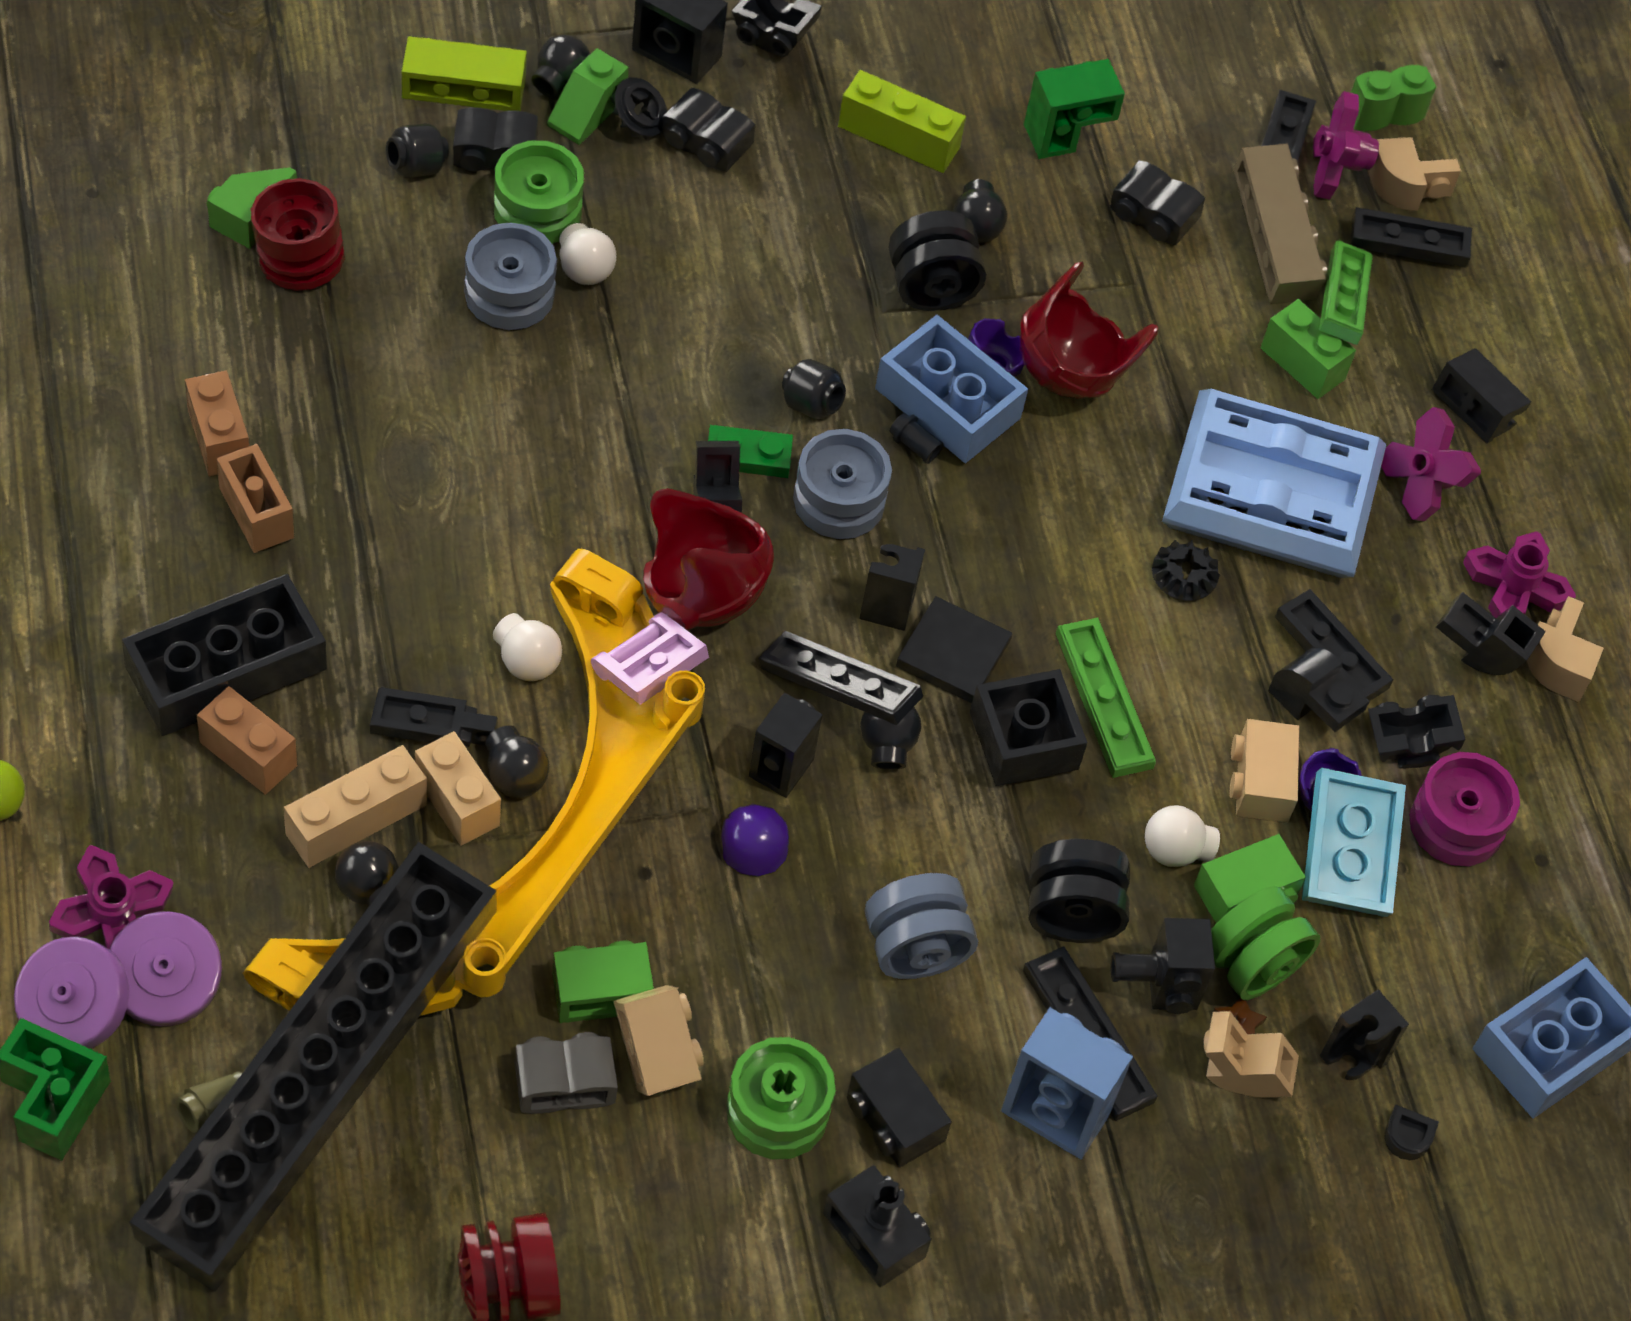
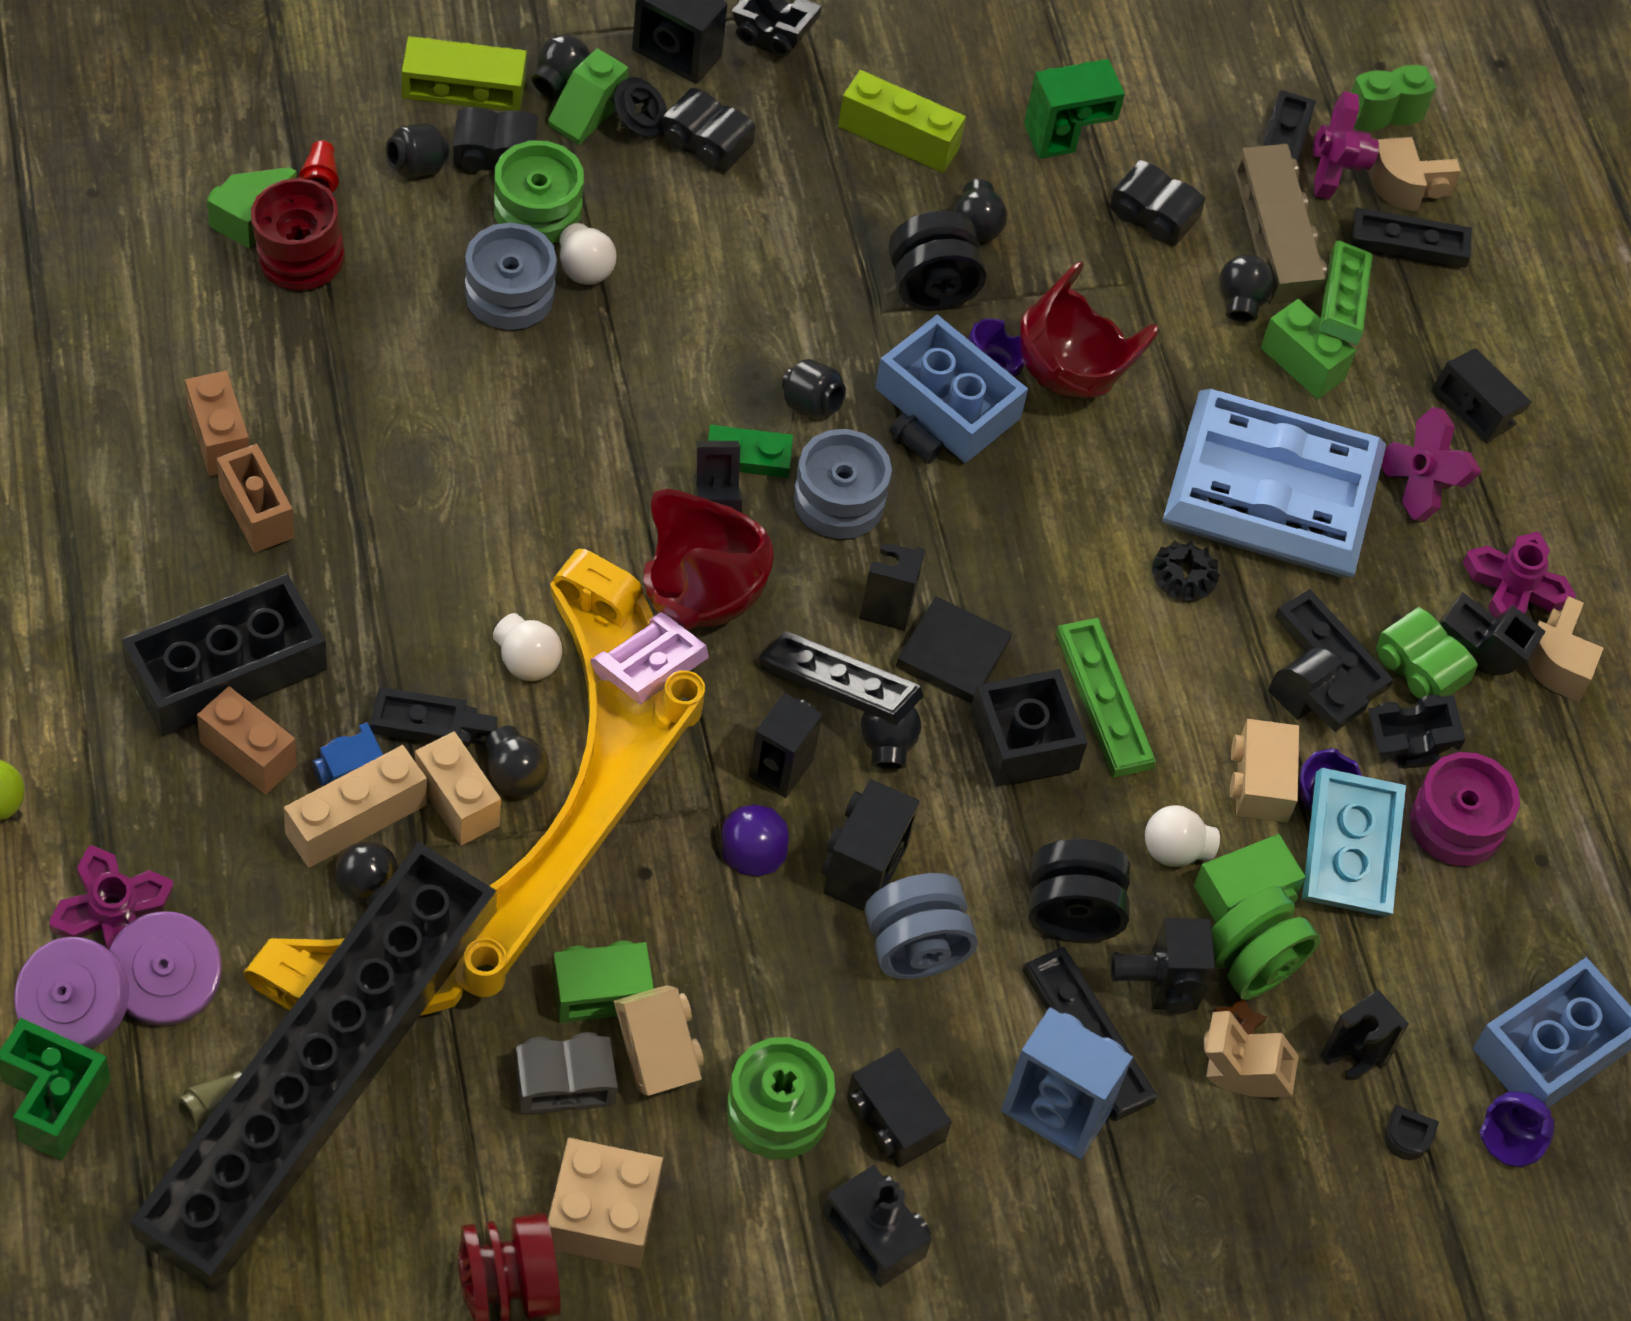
none -> red cone [298,141,339,193]
none -> blue brick [312,722,383,786]
none -> tan brick [548,1138,663,1269]
none -> black brick [821,779,920,911]
none -> black piece [1219,254,1275,322]
none -> bright green brick [1376,607,1478,699]
none -> dark purple hair [1480,1091,1555,1168]

